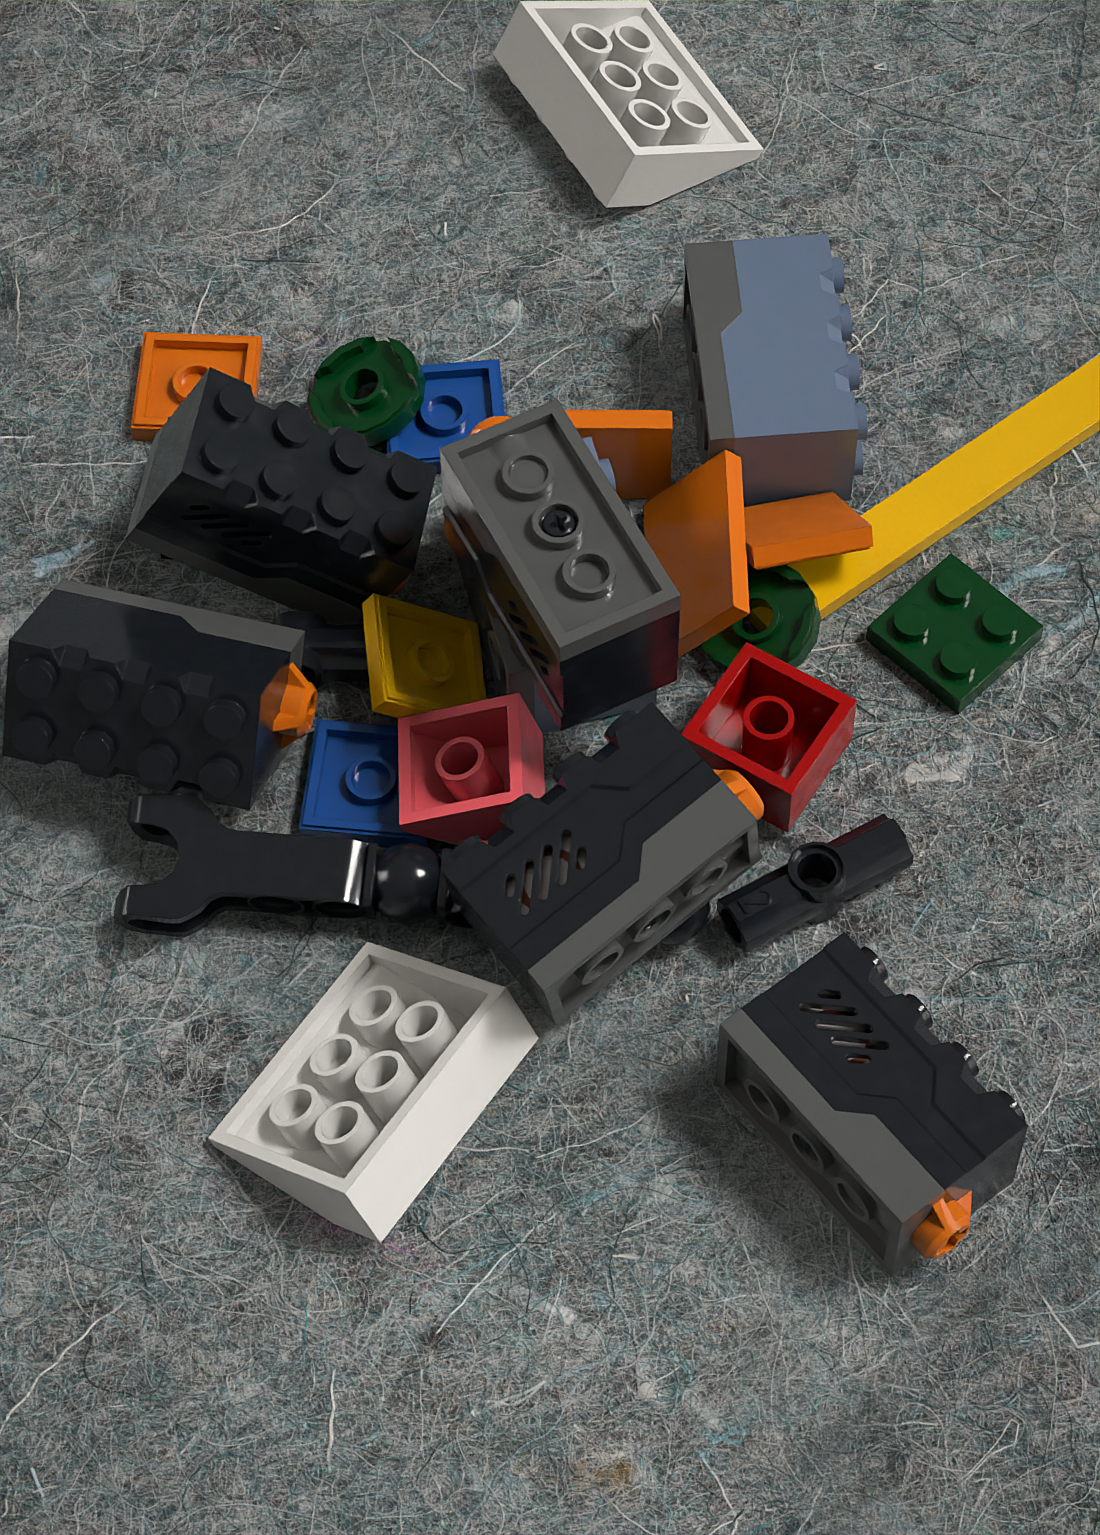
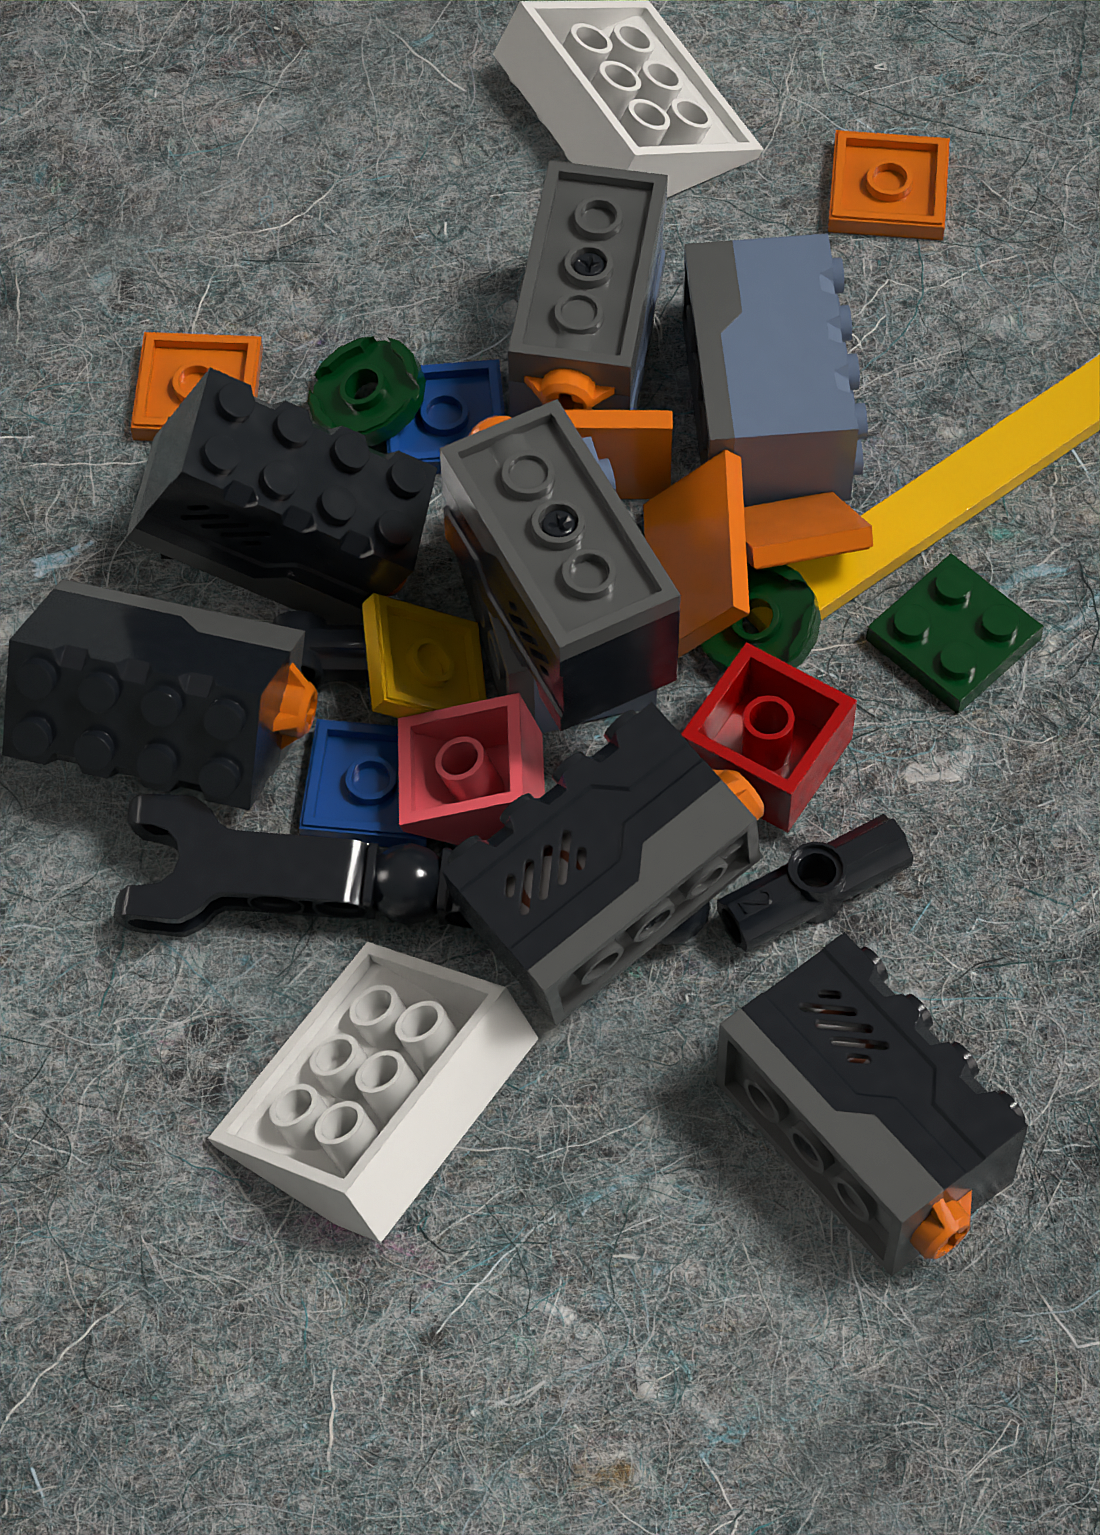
none -> dark grey piece [508,160,668,418]
none -> orange tile [828,130,950,240]

